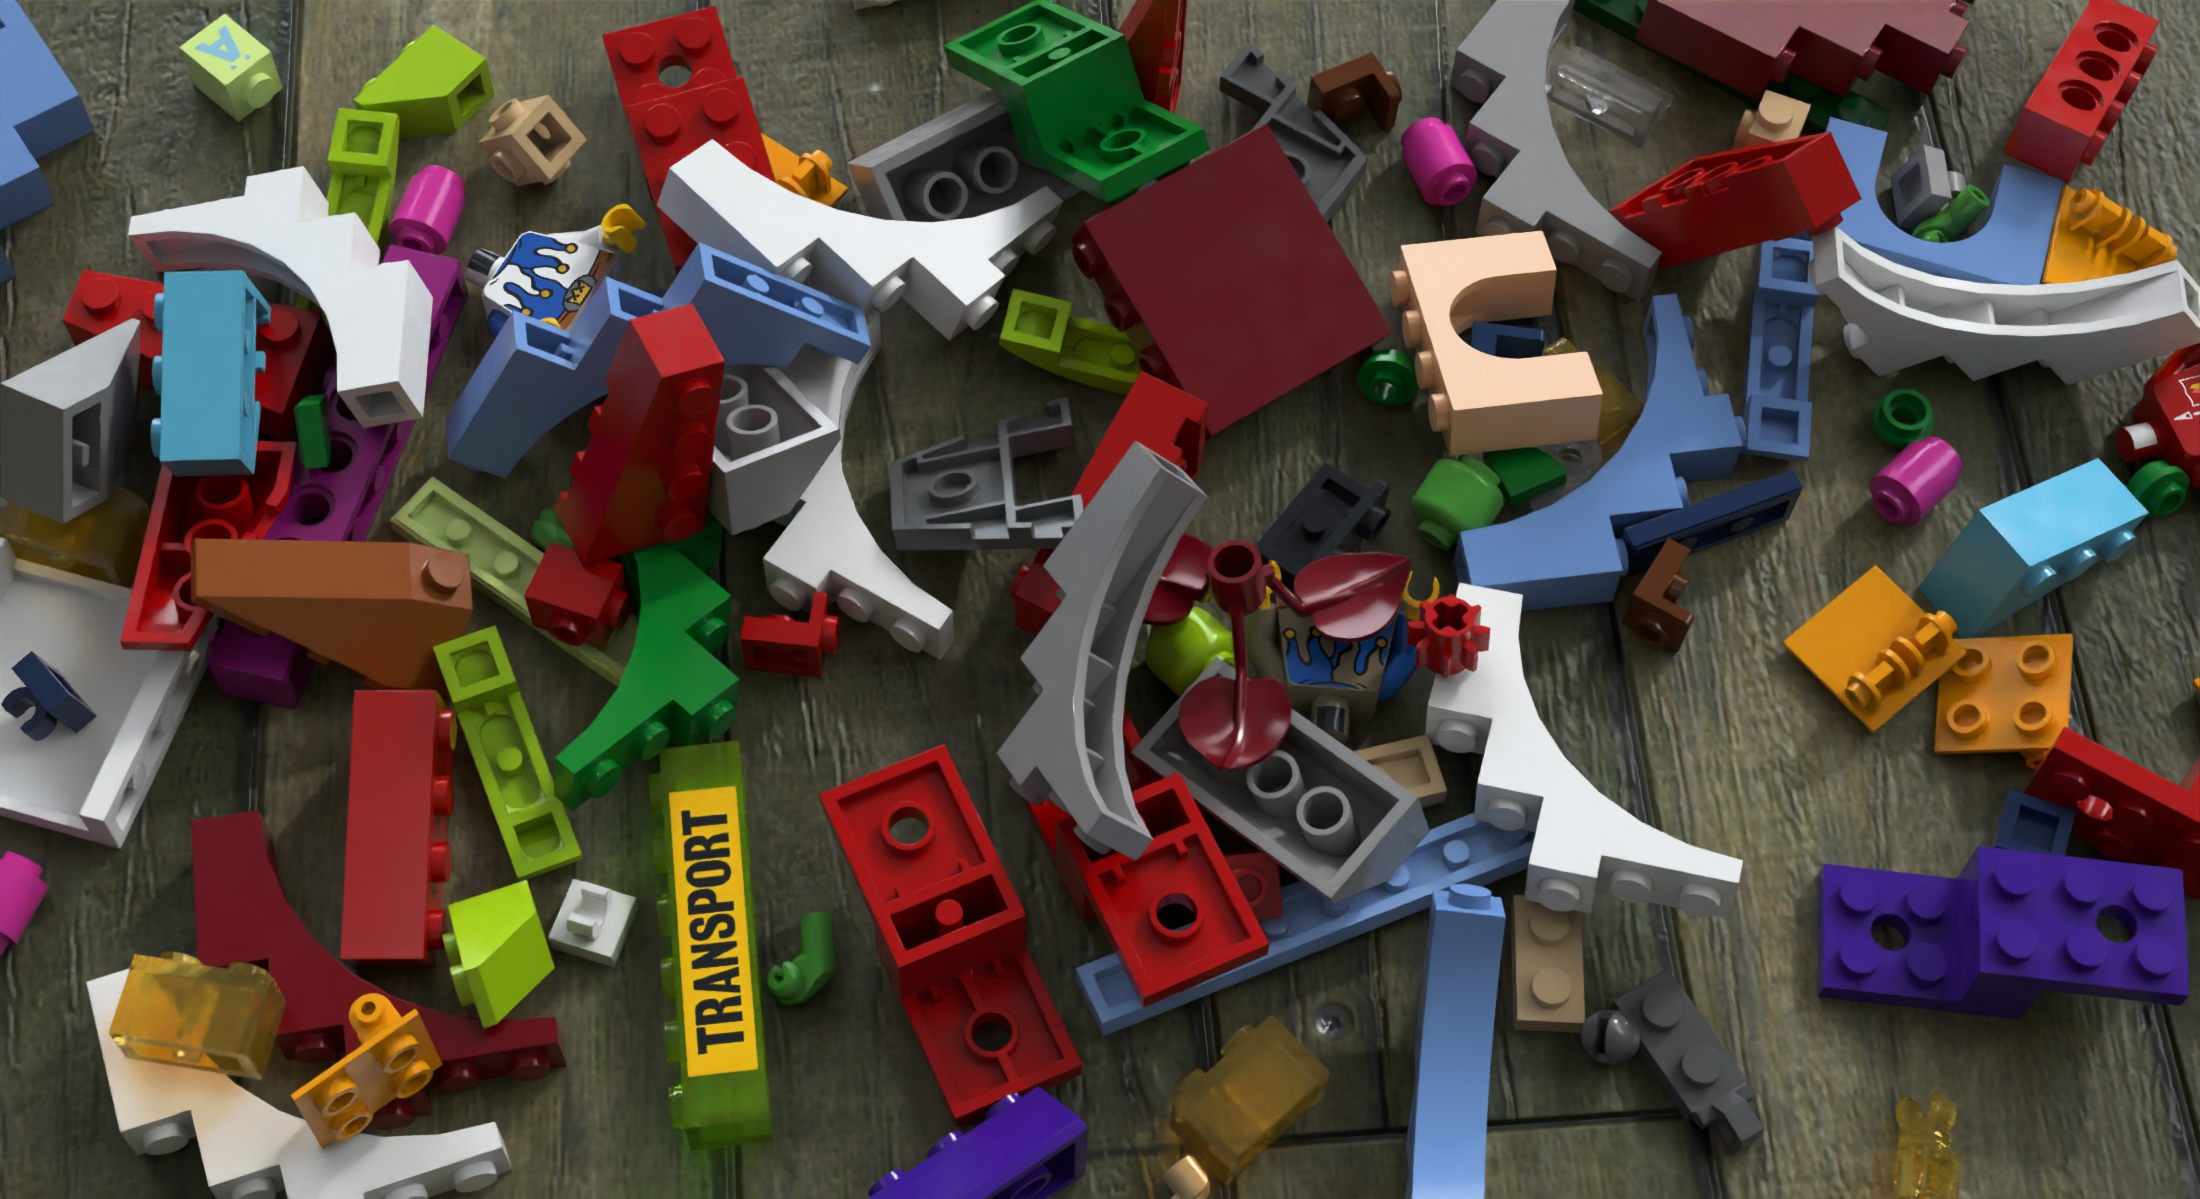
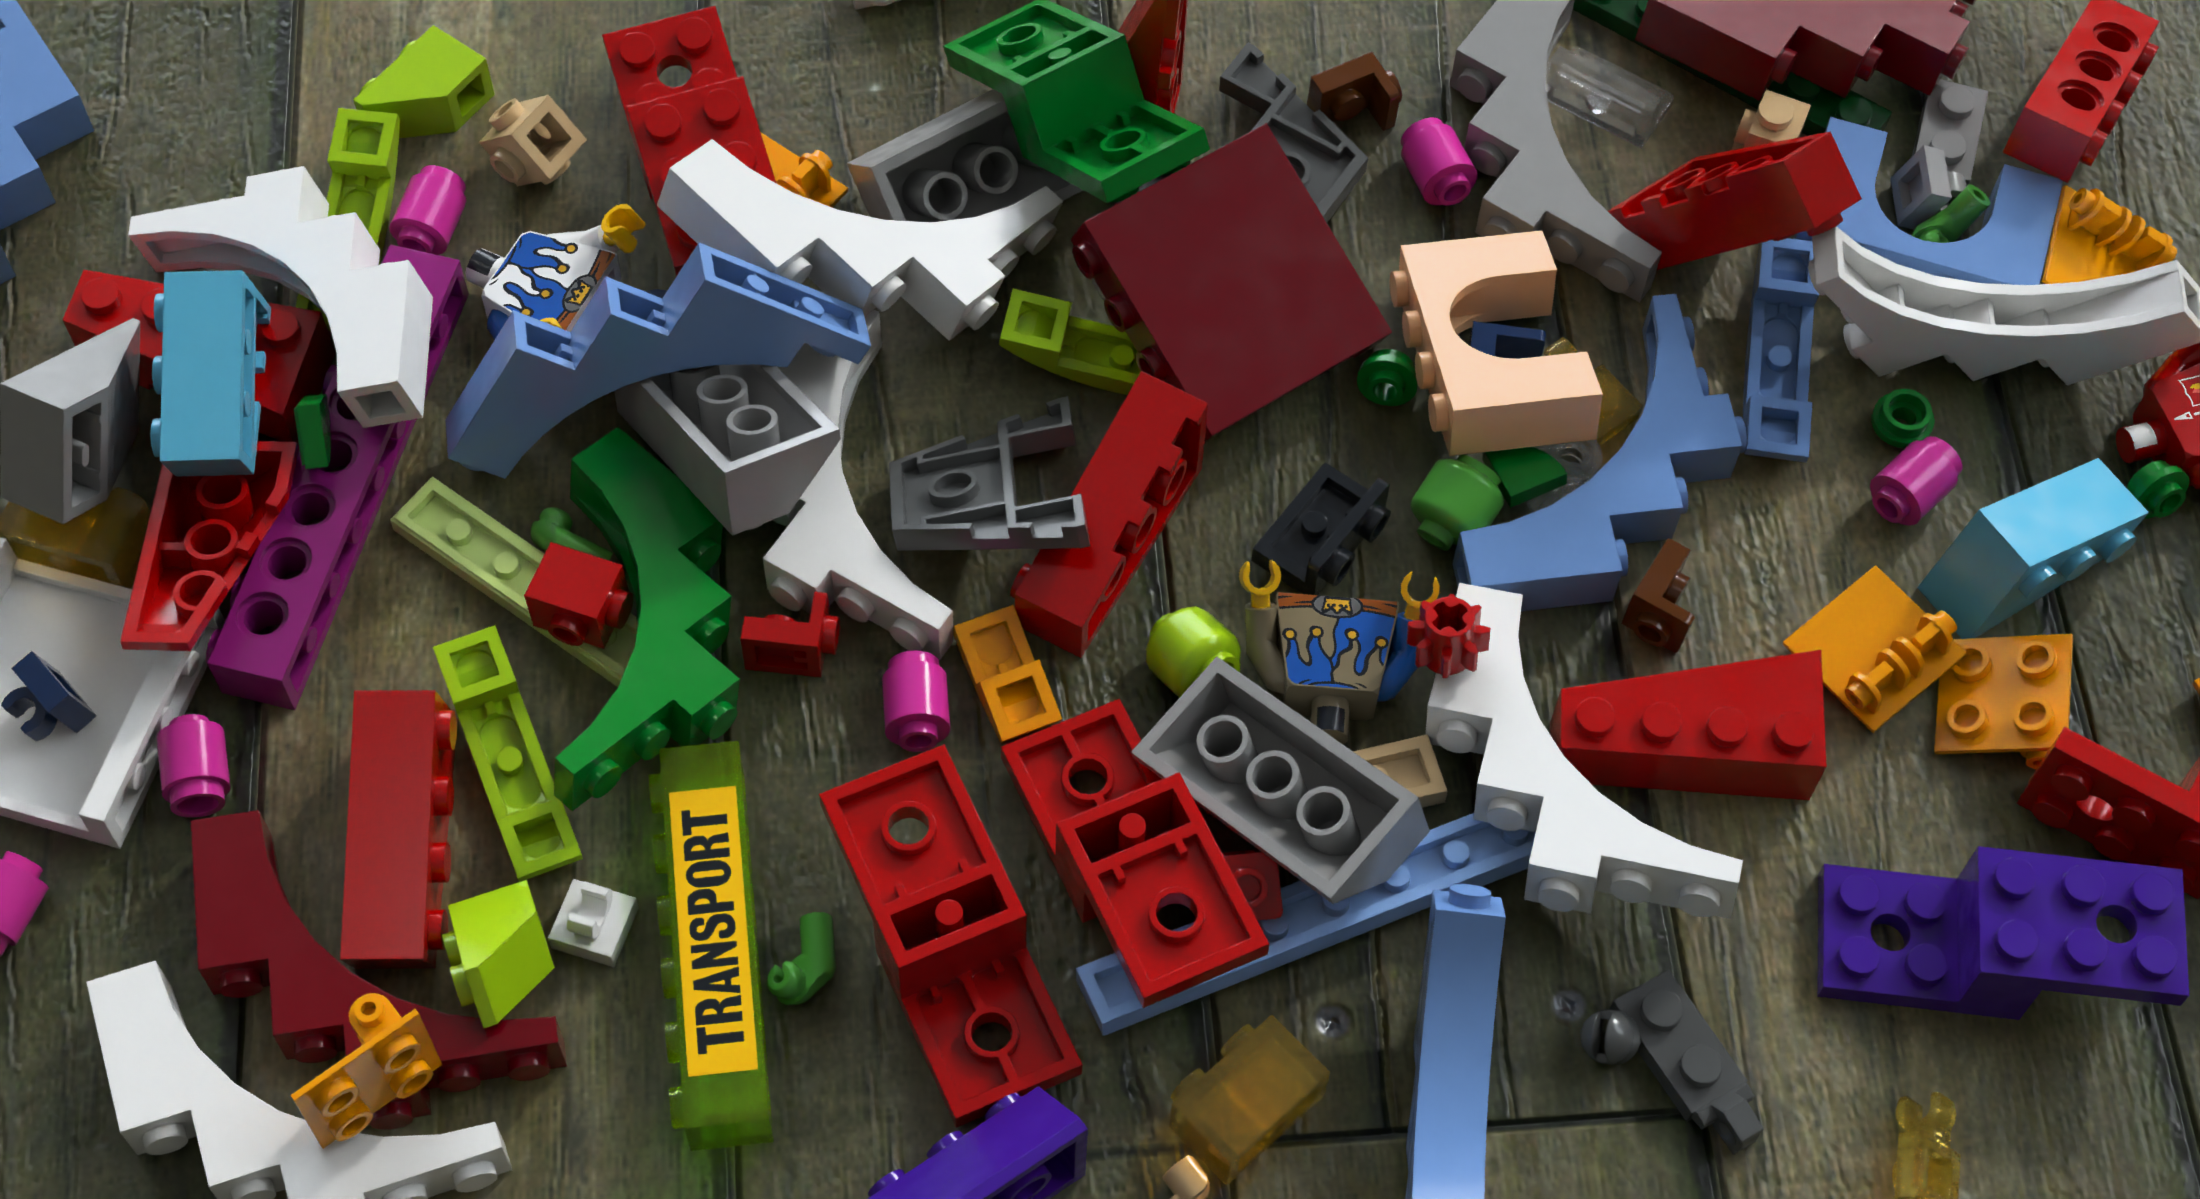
clear yellow brick [109,951,286,1080] -> none
yellowish green brick [179,14,283,122] -> none
dark orange wedge [190,538,473,700] -> none
red wedge [554,303,725,565] -> none
light grey arch [997,440,1208,861] -> none
dark red plant [1142,534,1411,772] -> none
tan plate [1510,895,1585,1033] -> none
dark blue tile [1621,469,1803,577] -> none
dark blue panel [1991,789,2076,856] -> none
none -> dark pink brick [156,714,231,817]
none -> dark pink brick [882,650,950,752]
none -> light orange slope [953,605,1062,743]
none -> red wedge [1550,650,1827,800]
none -> light grey plate [1912,79,1988,186]

